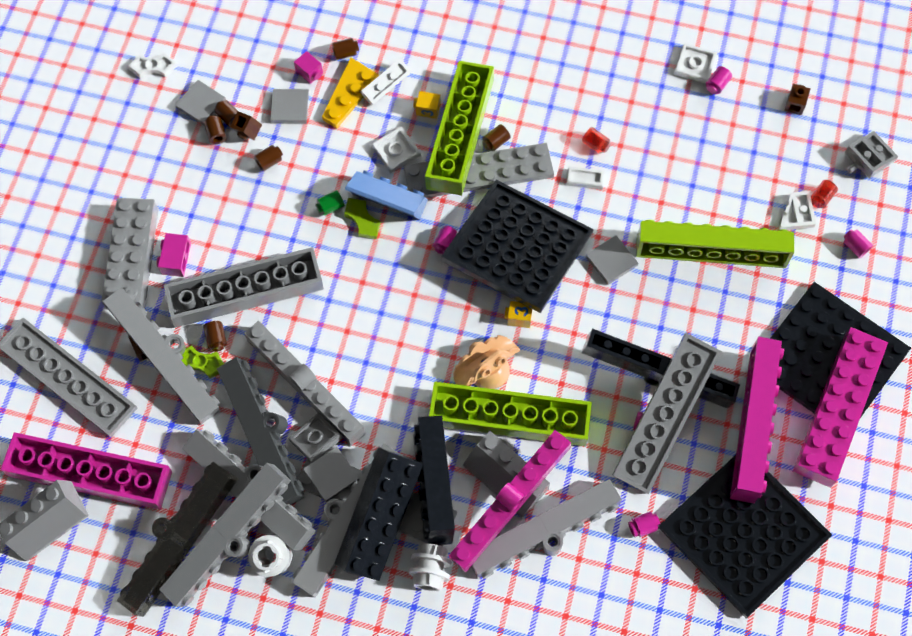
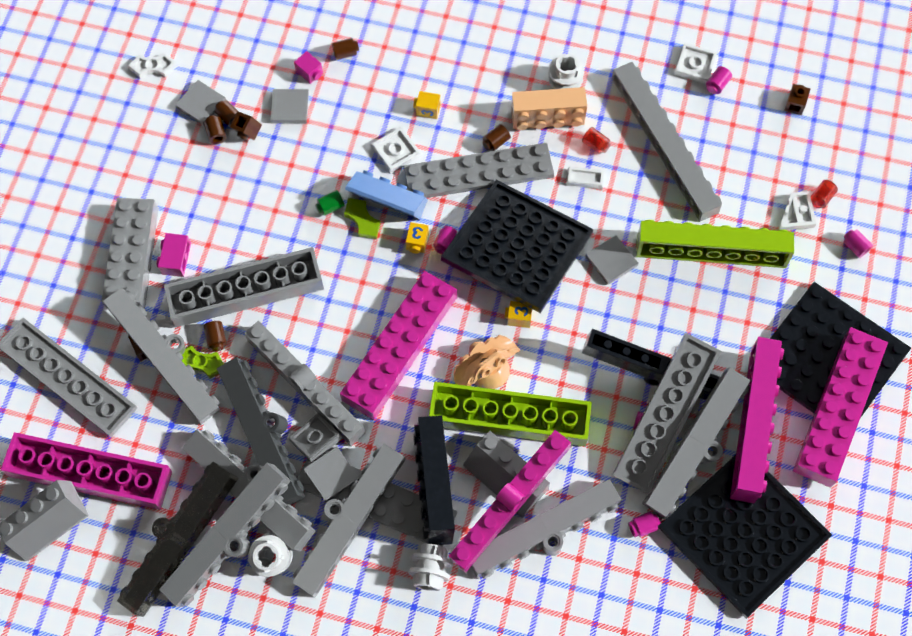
reddish brown brick [254,145,283,172] -> none
yellow wing [322,58,379,129] -> none
black brick [334,447,423,581] -> none
white plate [360,58,412,106] -> none
lime brick [425,61,494,196] -> none
light grey plate [845,131,899,179] -> none
none -> dark pink brick [340,270,457,420]
none -> yellow brick [406,222,429,254]
none -> light nougat brick [511,87,587,130]
none -> white piece [548,54,584,89]
none -> light grey brick [612,61,722,222]
none -> light grey hinge [642,367,751,517]

